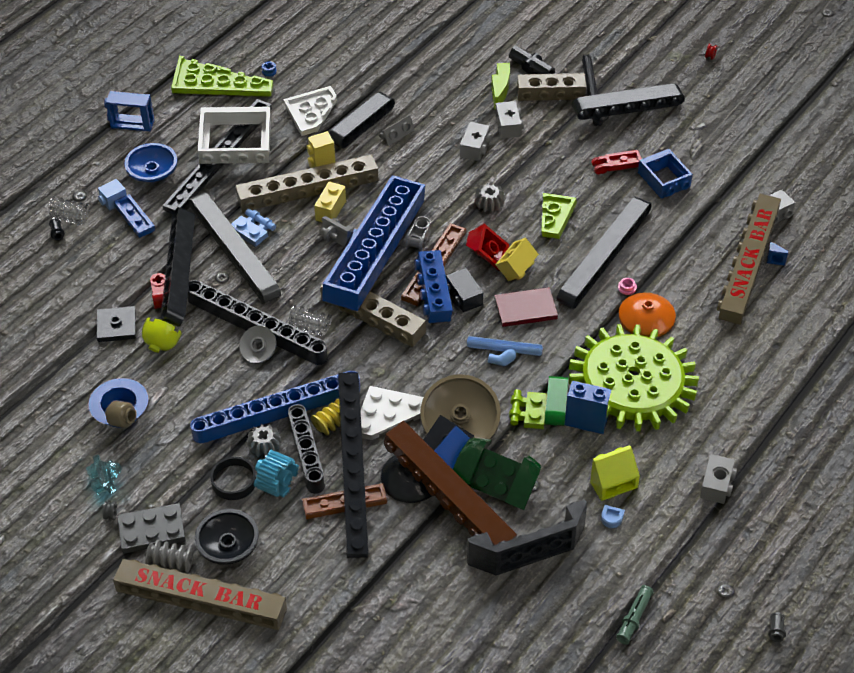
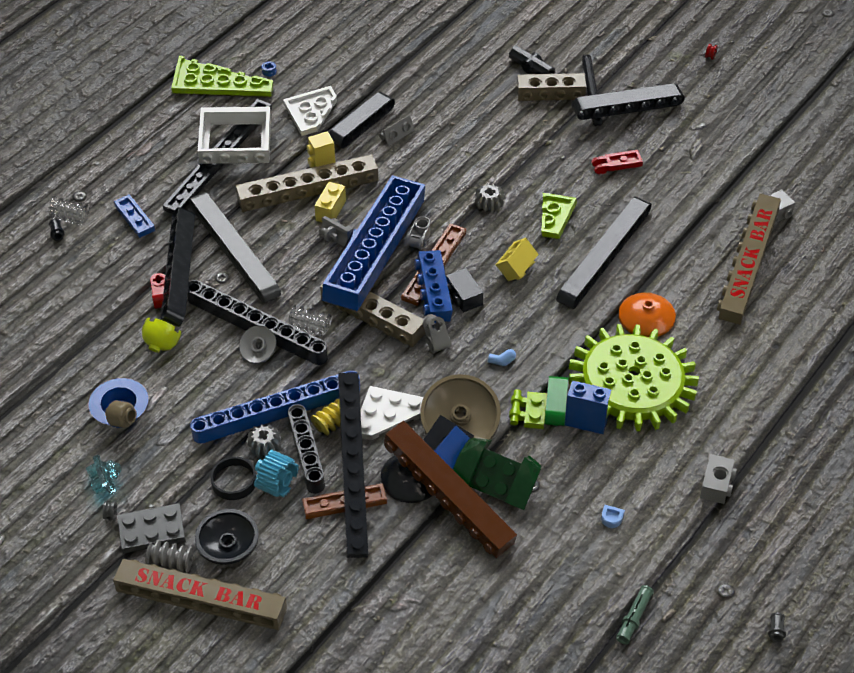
plate [97,306,136,342] -> none
light blue brick [98,179,127,210] -> none
blue window [104,91,155,132] -> none
blue dish [124,143,178,182] -> none
light blue plate [231,209,276,247] -> none
light grey brick [460,122,492,161] -> none
red slope [466,223,509,272] -> none
light blue axle [467,336,543,356] -> none
black slope [467,500,587,576] -> none
lime slope [491,63,510,110] -> none
tile [494,287,558,327] -> none
light grey brick [495,101,524,139] -> none
neon yellow slope [590,445,640,501] -> none
bright pink plate [618,278,637,295] -> none
blue window [638,149,693,199] -> none
blue slope [767,242,788,266] -> none
none -> light grey piece [423,314,451,353]

